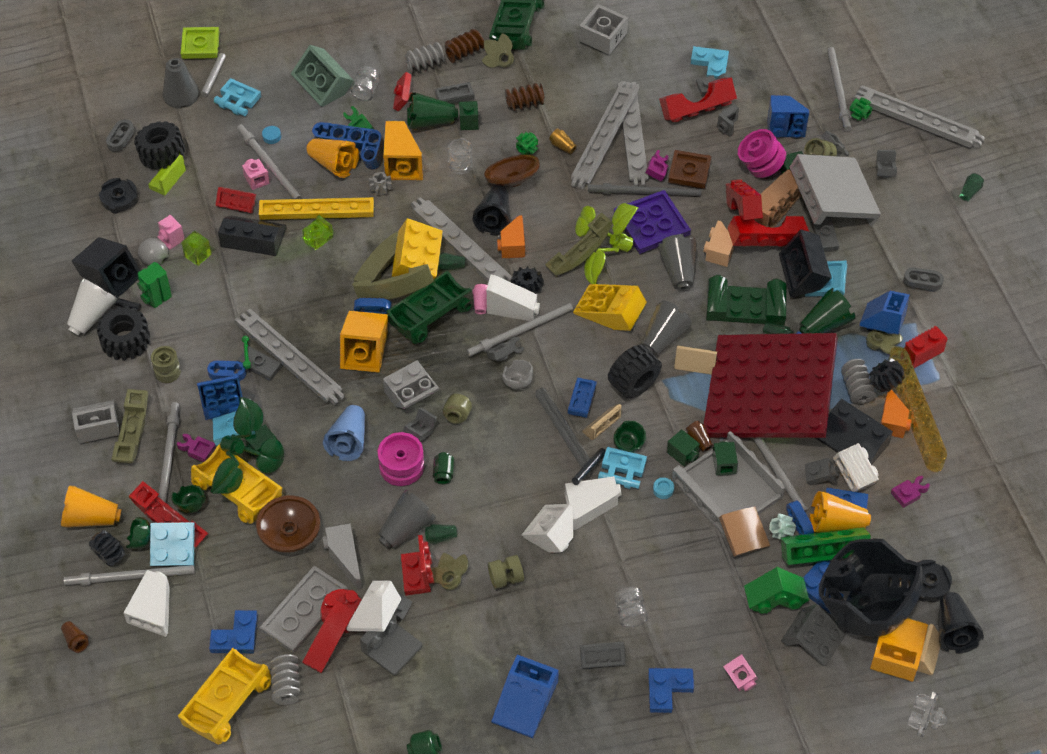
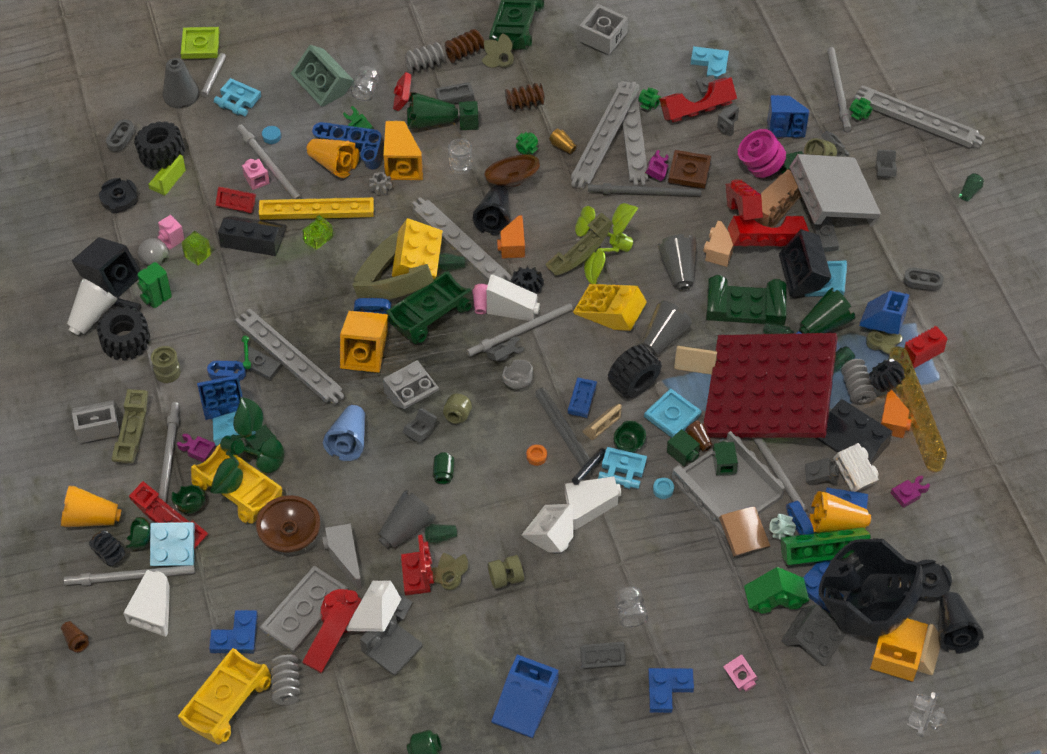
dark pink wheel [377,432,424,486] -> none
dark purple plate [614,190,691,254] -> none
none -> orange tile [526,444,547,466]
none -> green gear [638,87,661,111]
none -> medium azure plate [644,388,702,437]
none -> clear green cone [833,346,855,374]

